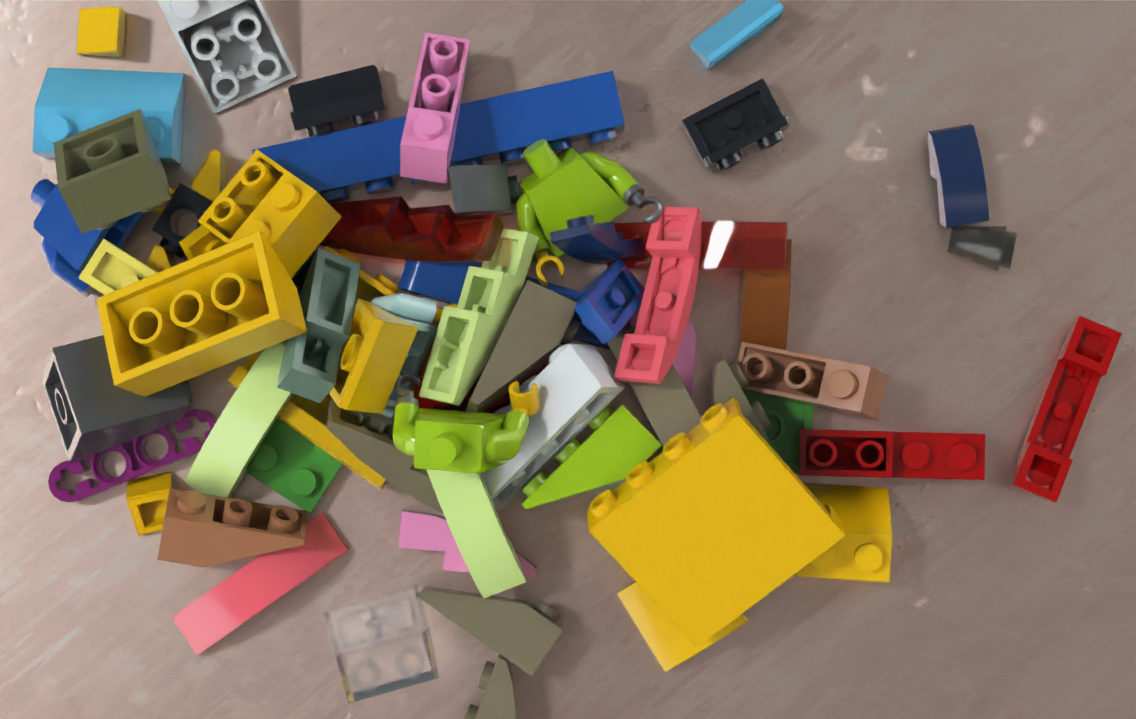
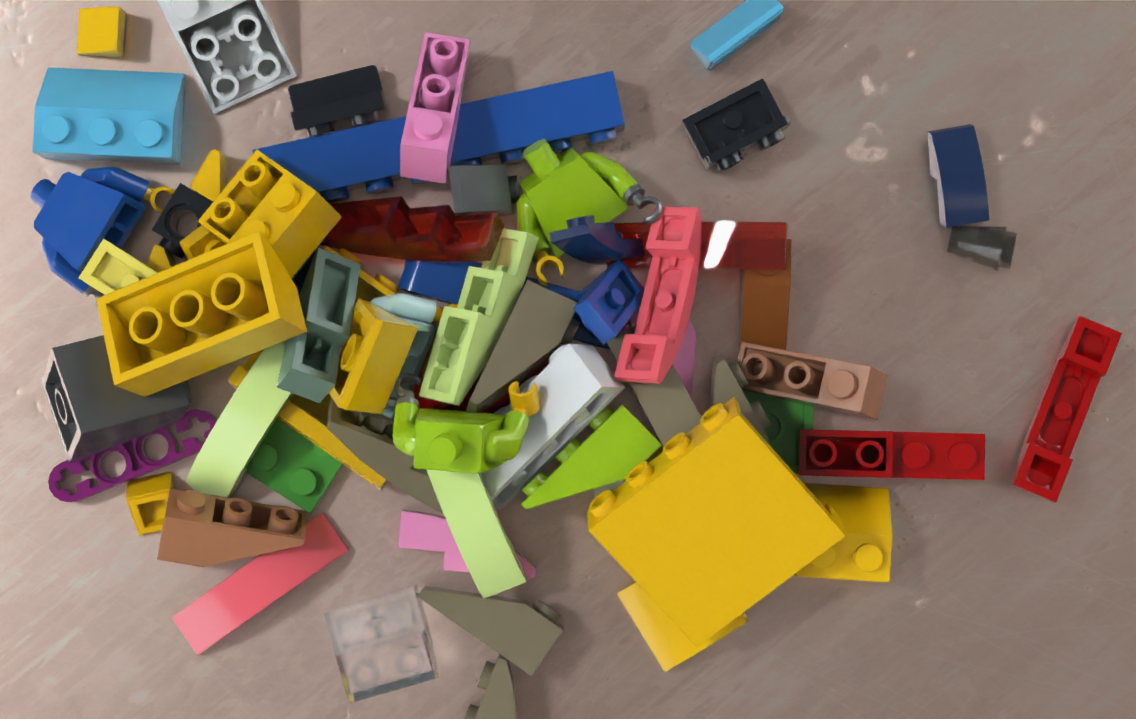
olive slope [53,109,171,234] -> none

